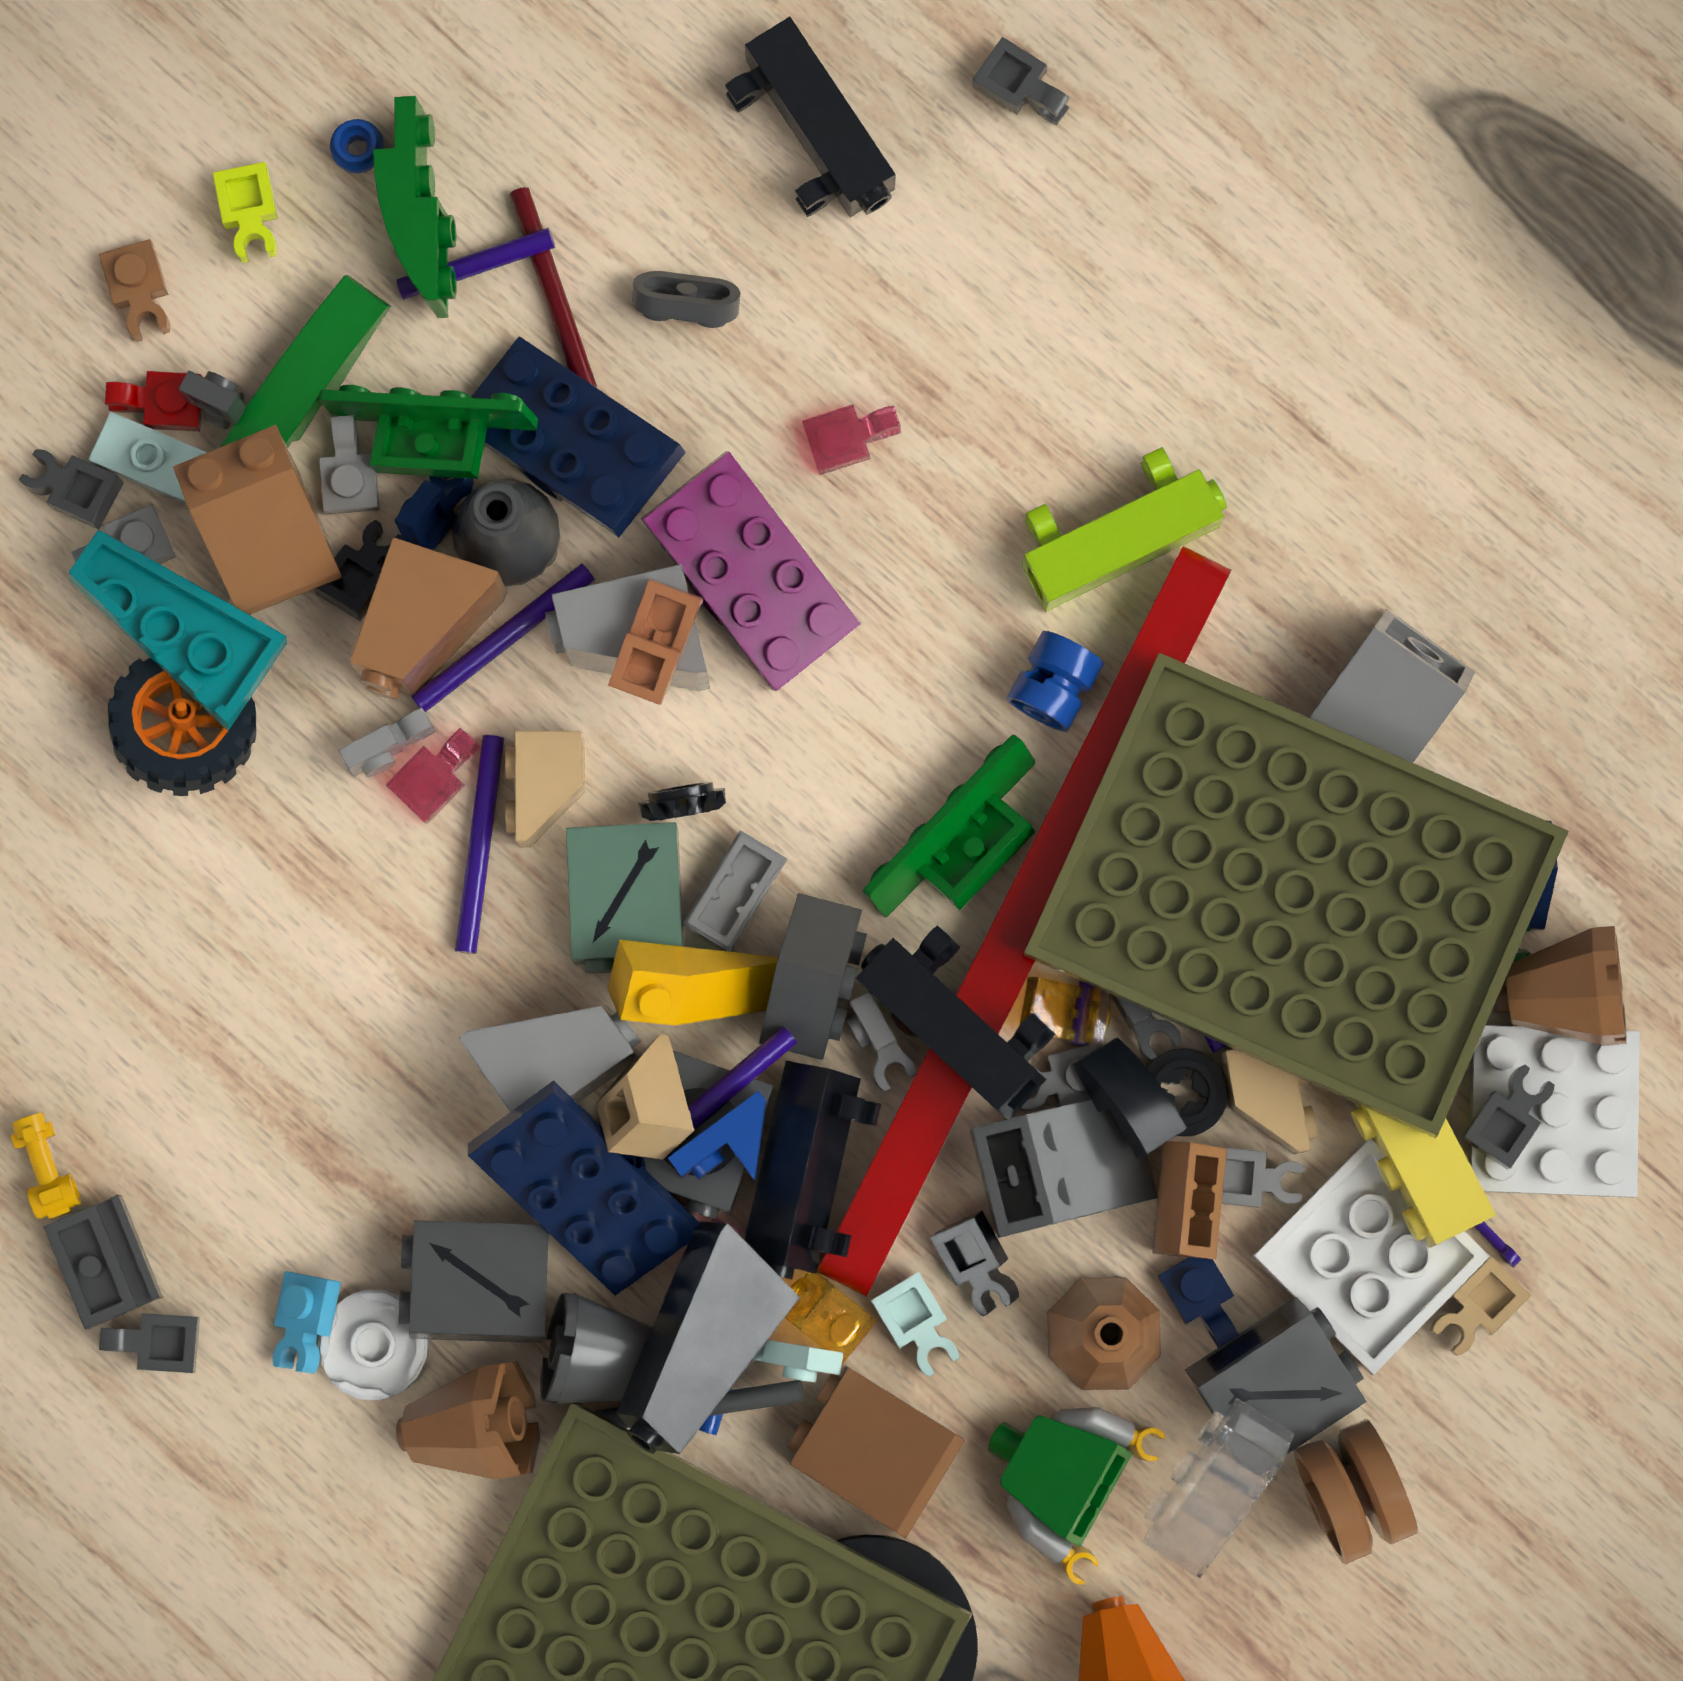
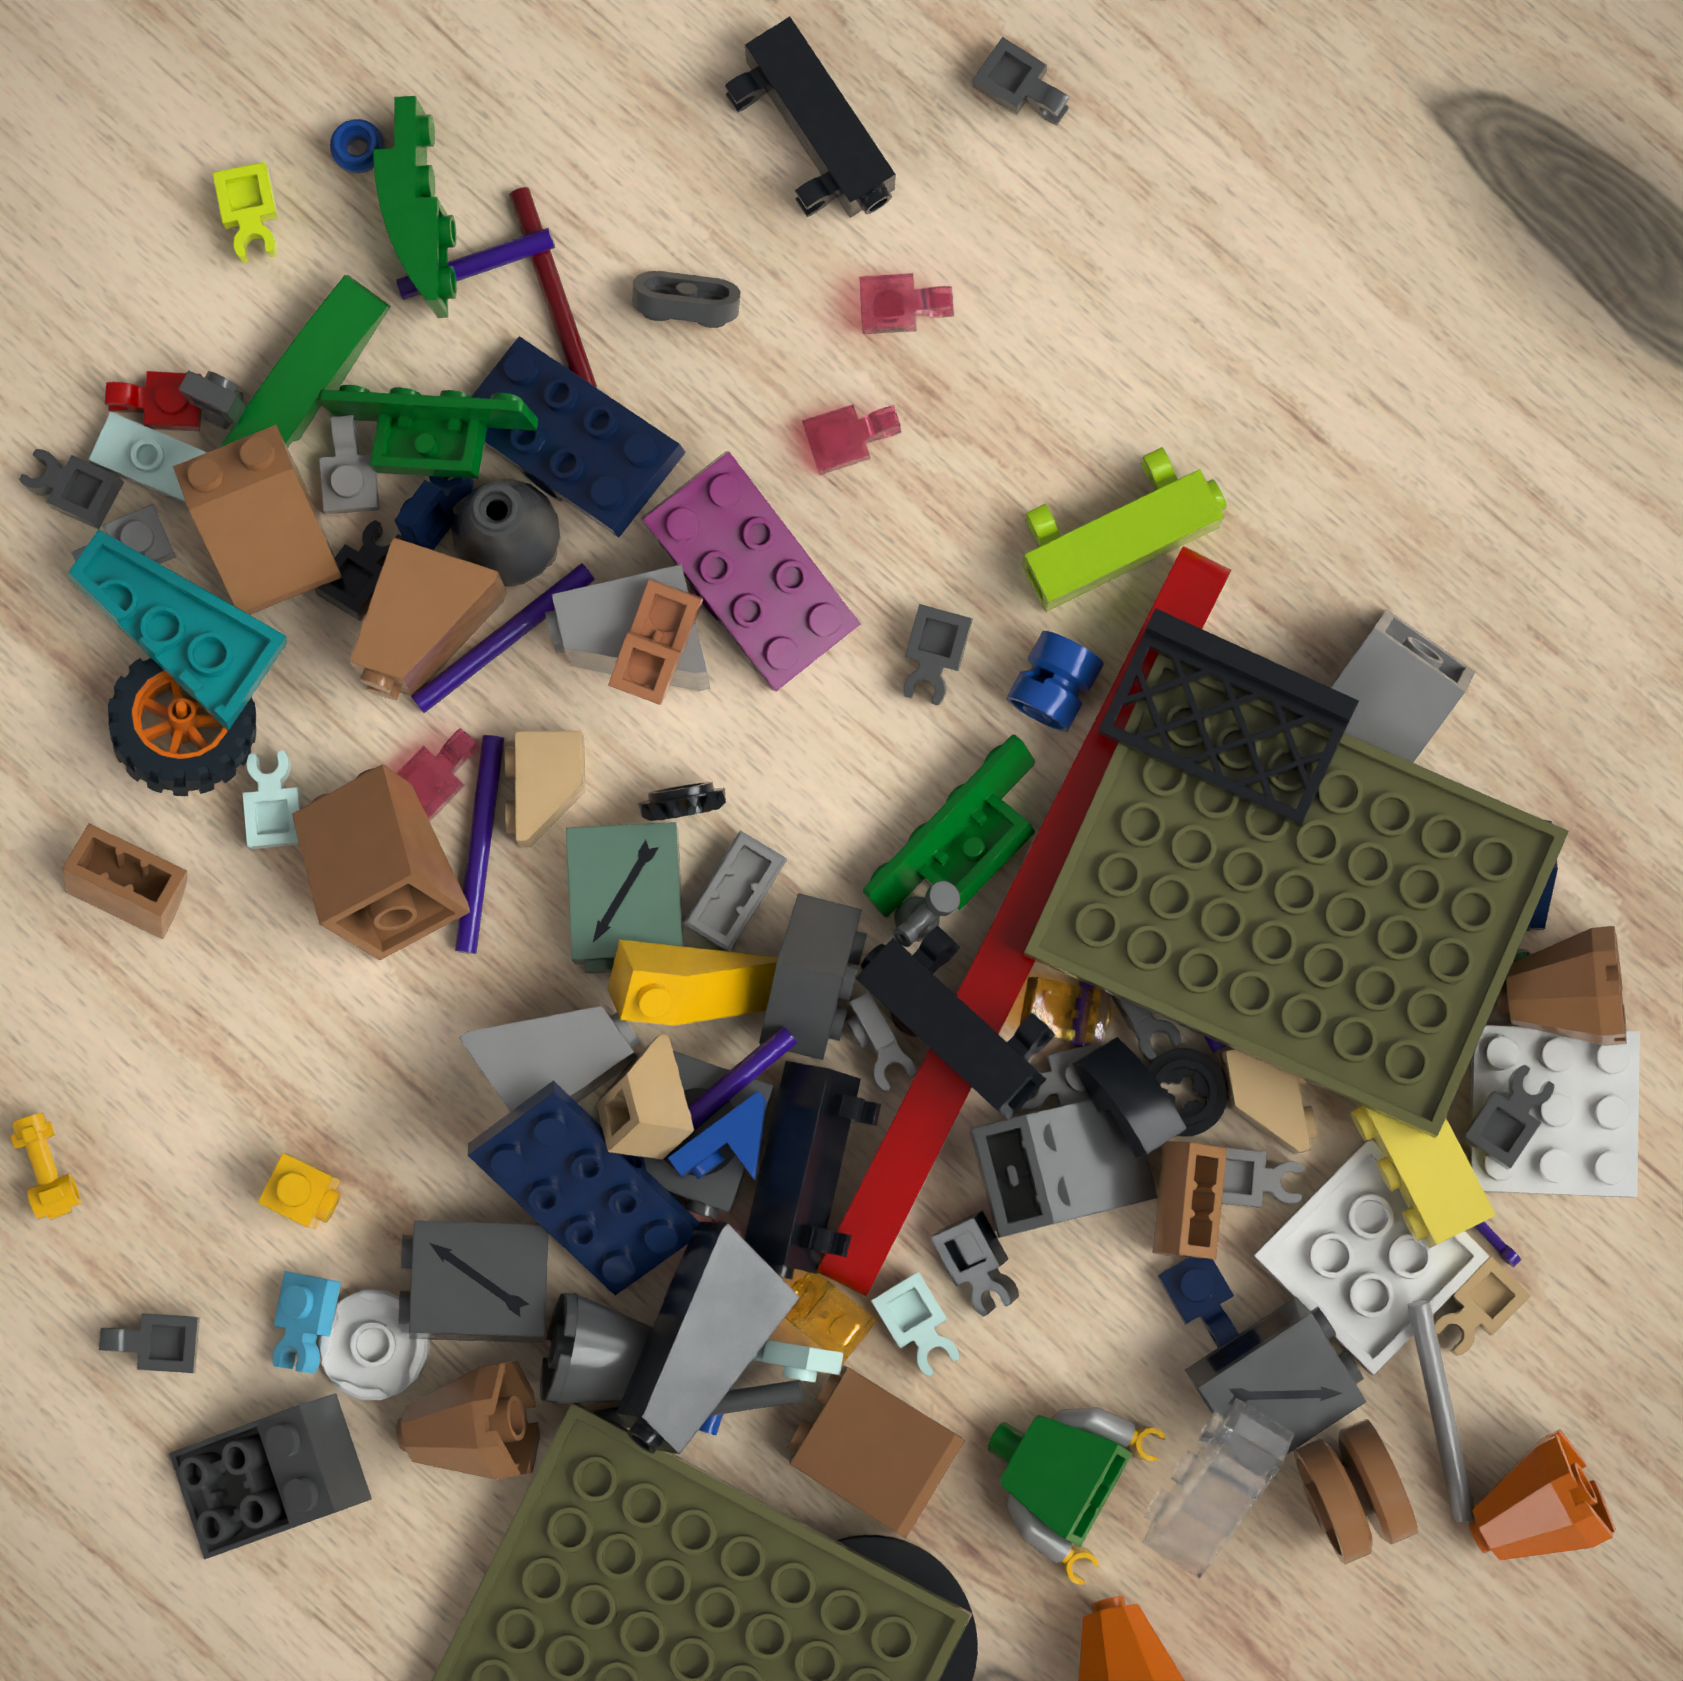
dark grey plate [43,1195,163,1329] -> none
medium nougat plate [99,239,170,342] -> none
light grey plate [339,708,436,778] -> none
medium nougat cone [1047,1278,1161,1390] -> none
none -> medium nougat brick [62,823,187,939]
none -> dark grey slope [169,1393,372,1560]
none -> light aqua plate [242,750,302,850]
none -> yellow brick [257,1153,341,1229]
none -> medium nougat slope [292,764,470,960]
none -> clear pink plate [859,273,954,334]
none -> dark grey piece [893,881,960,947]
none -> dark grey plate [904,604,973,705]
none -> black fence [1098,608,1359,827]
none -> light grey bar [1408,1300,1475,1522]
none -> orange cone [1469,1429,1616,1560]

